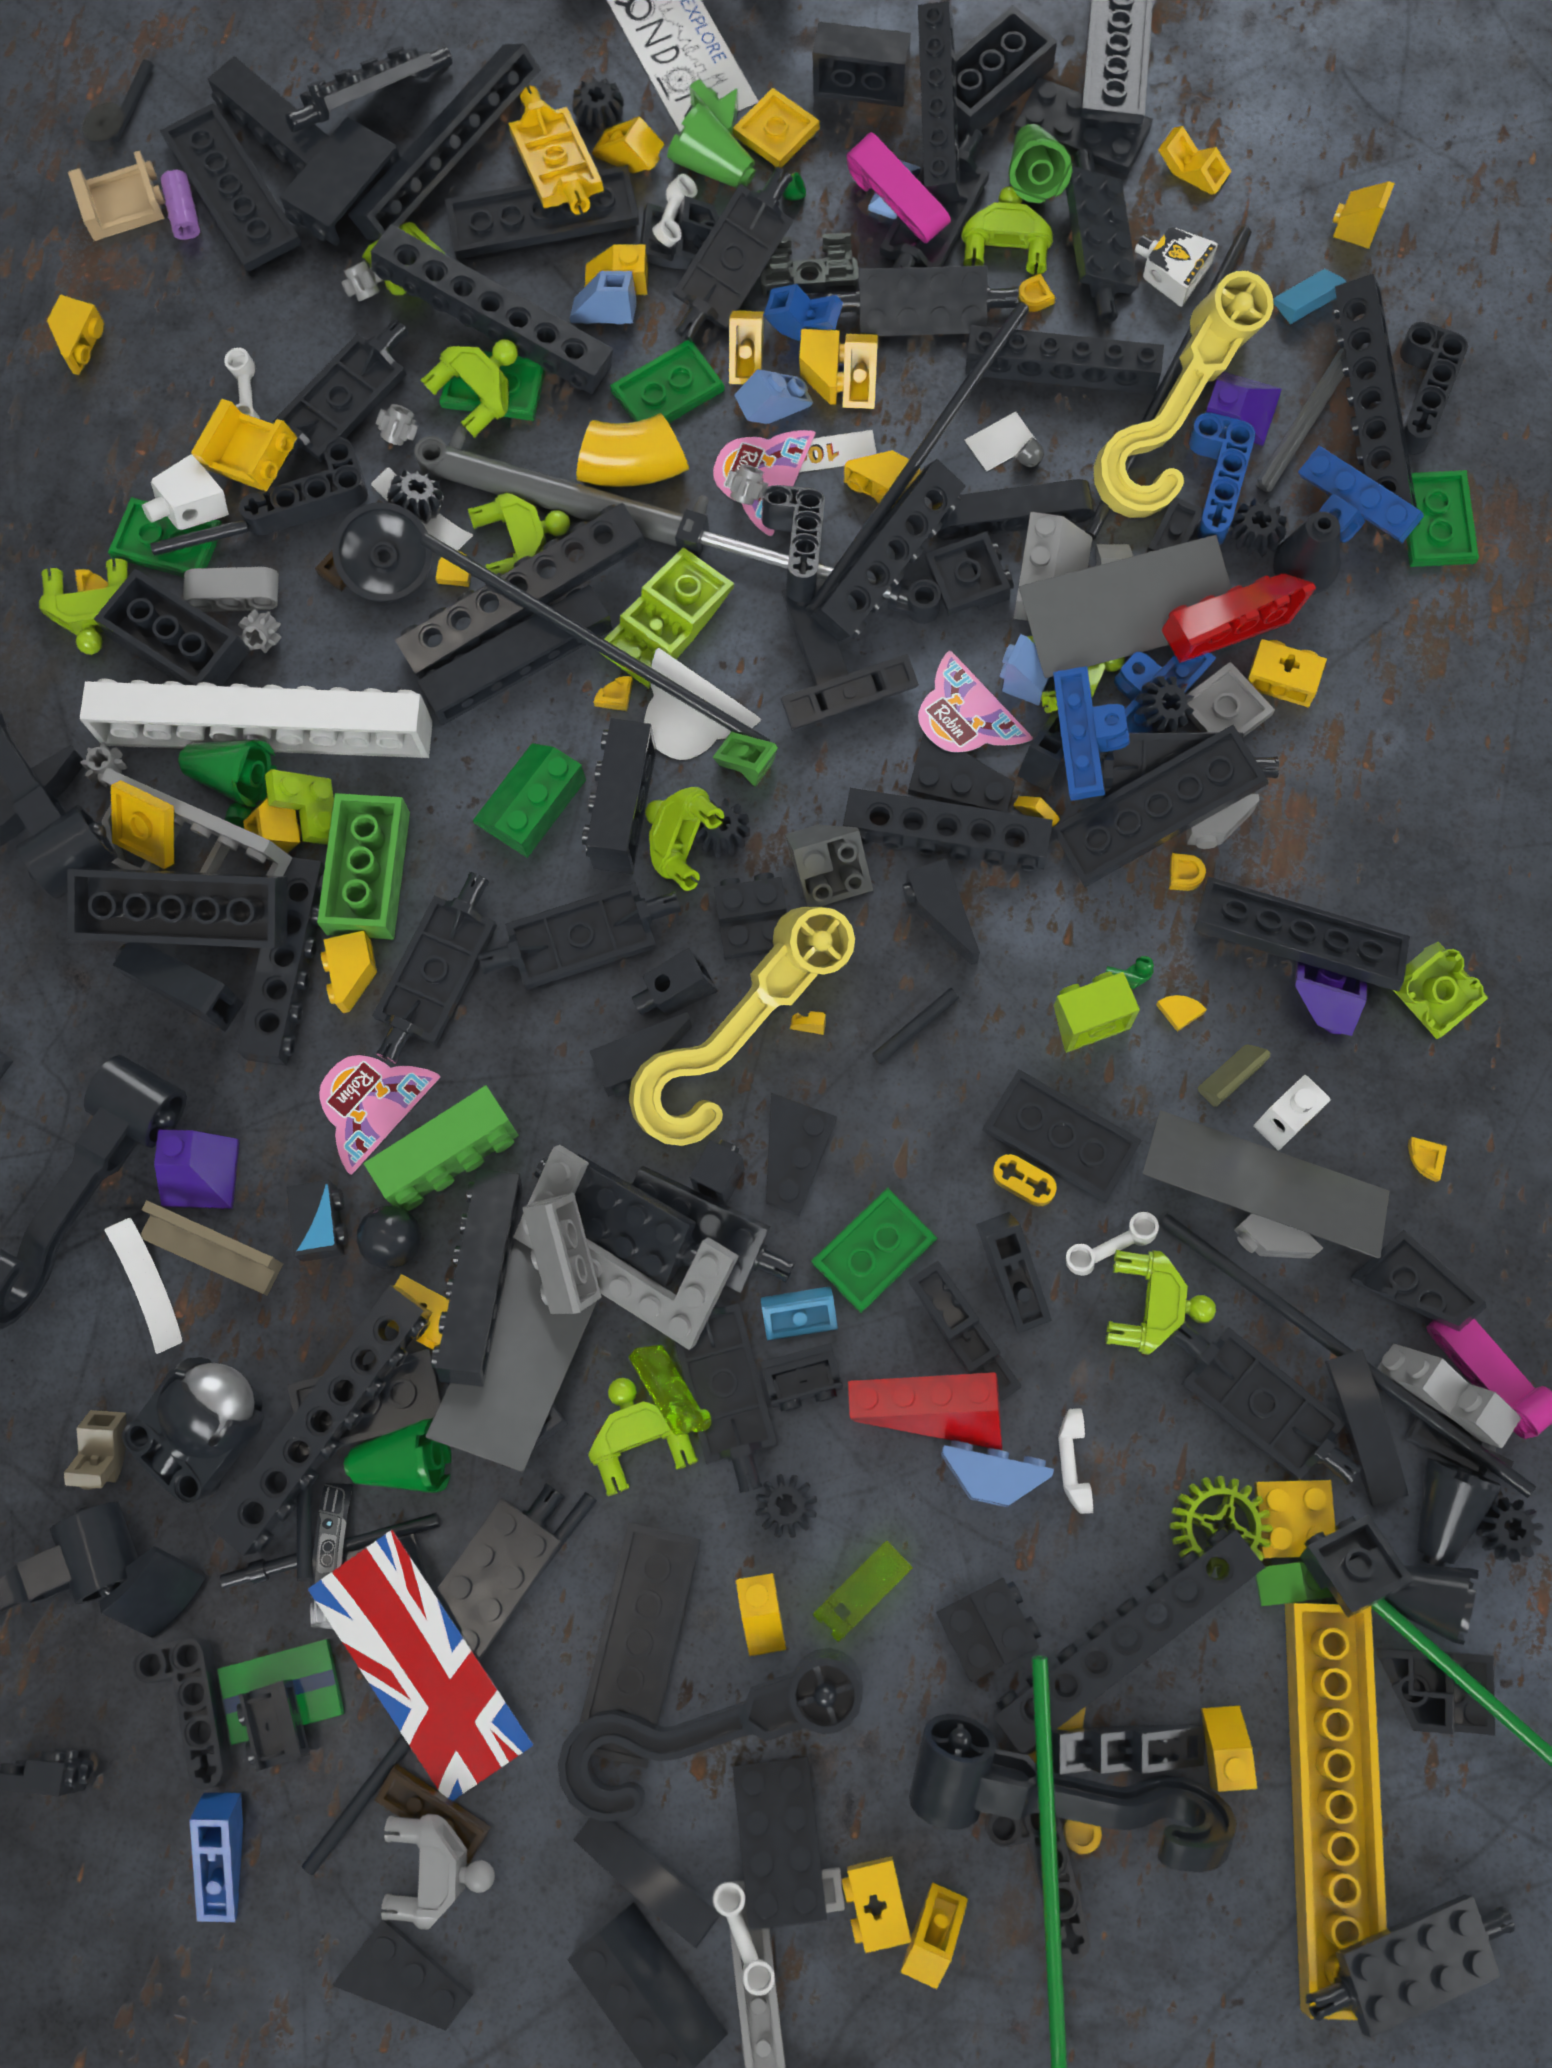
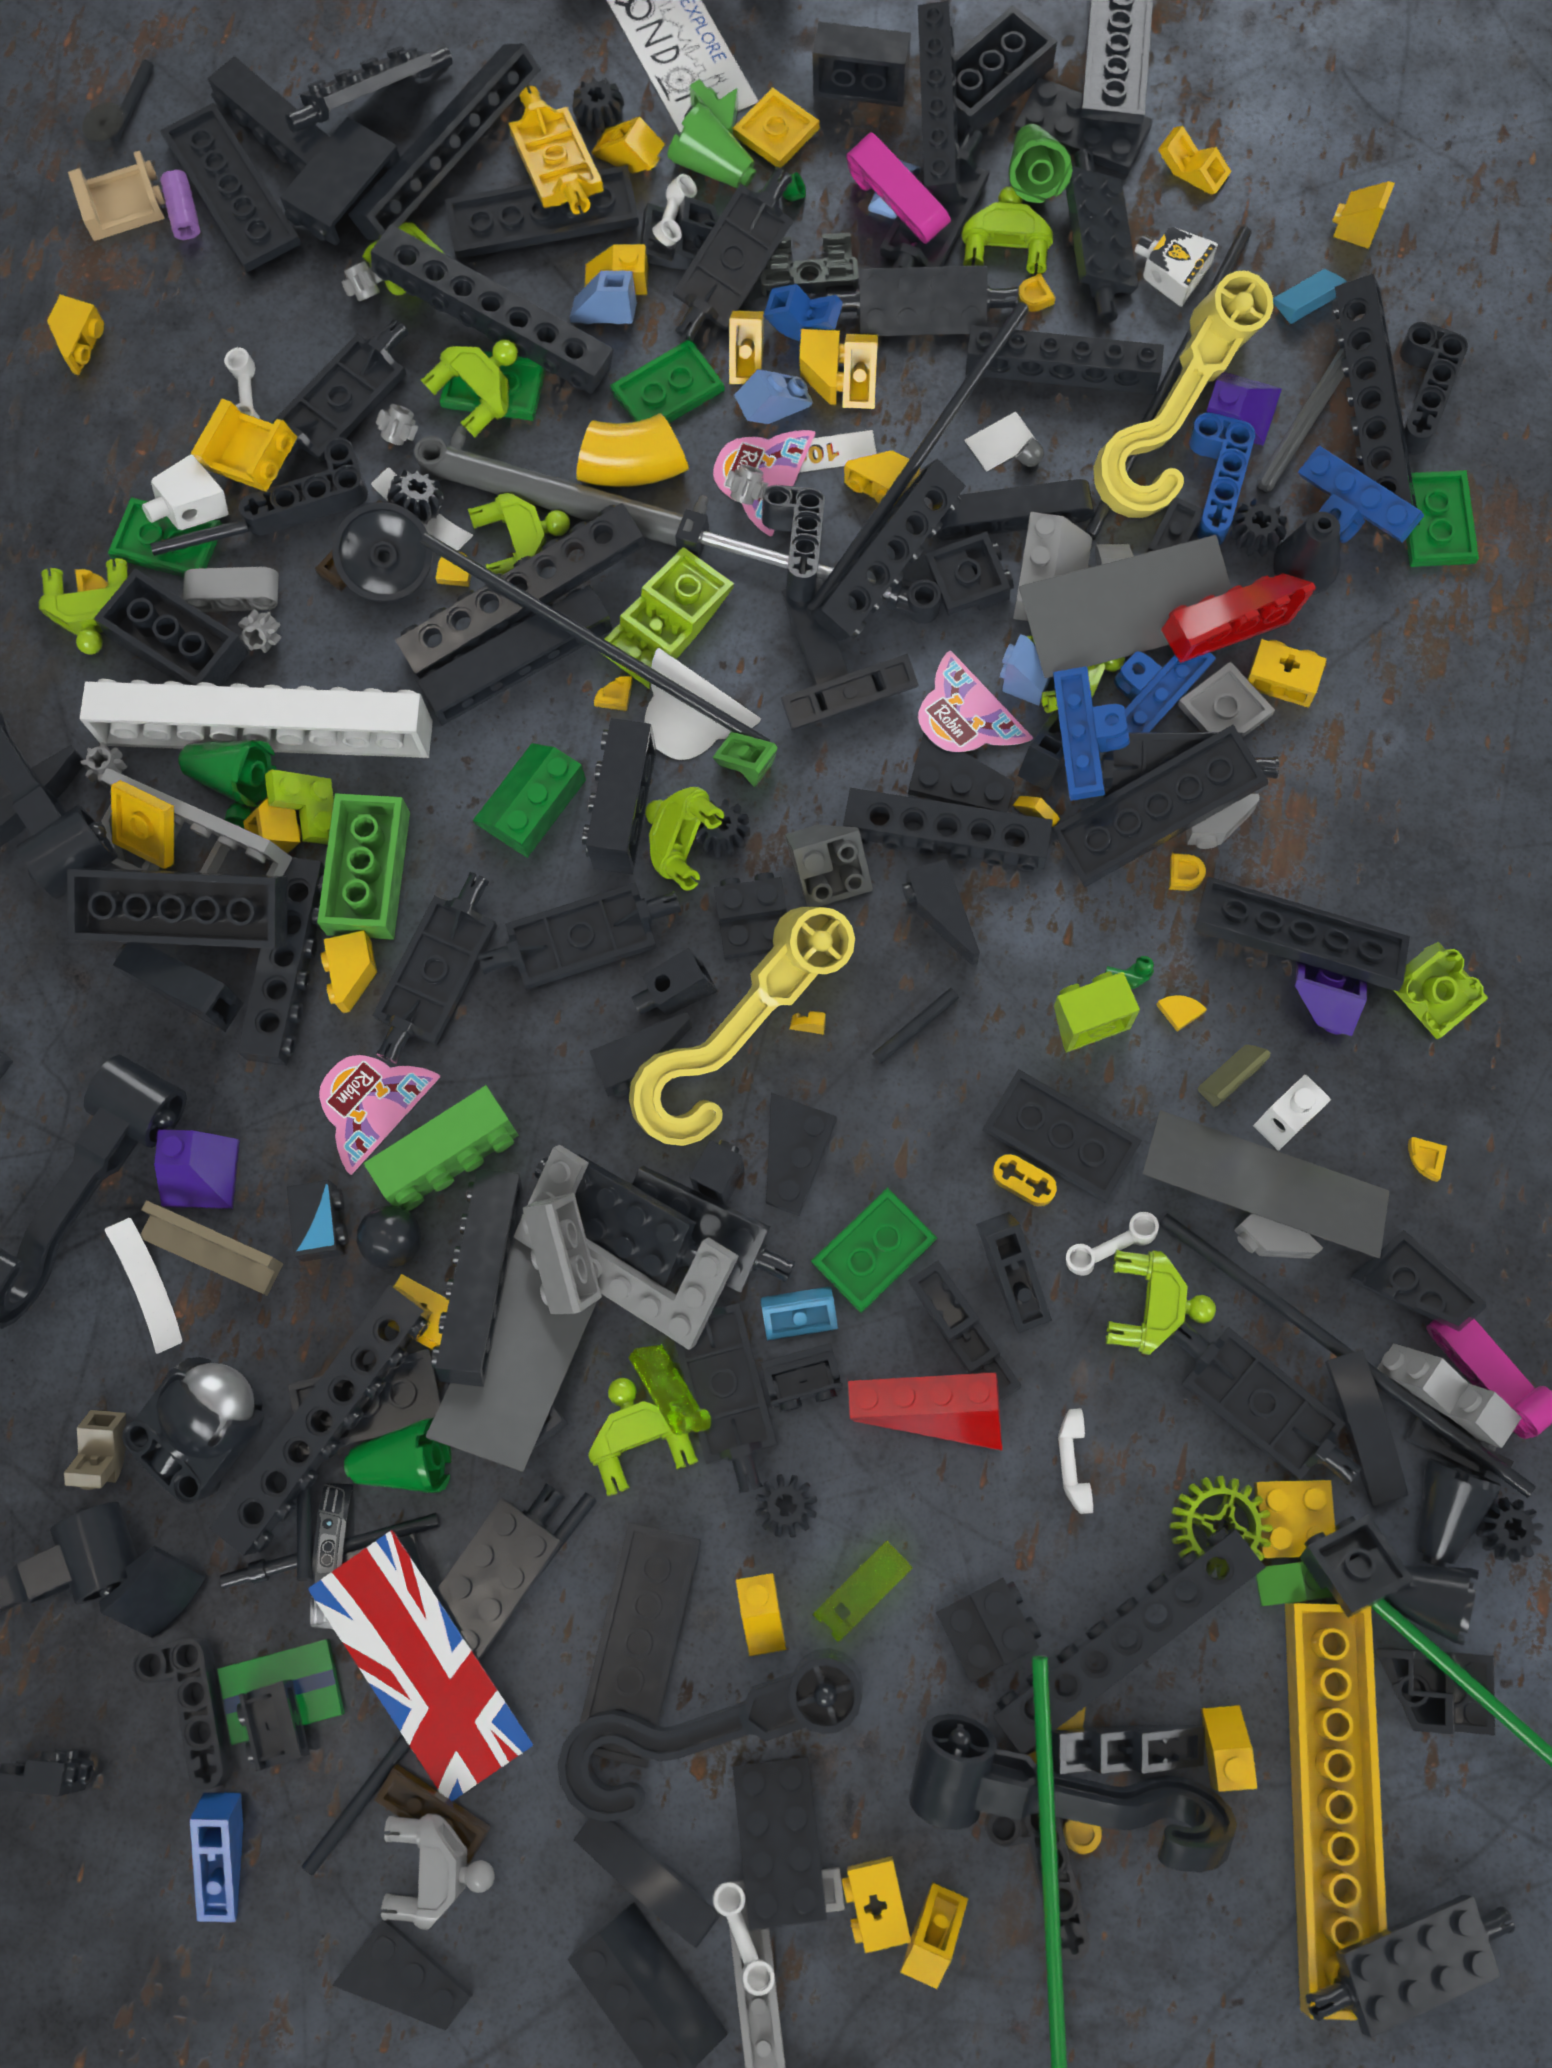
medium blue slope [941,1441,1054,1507] -> none
black gear [1135,676,1194,732] -> none

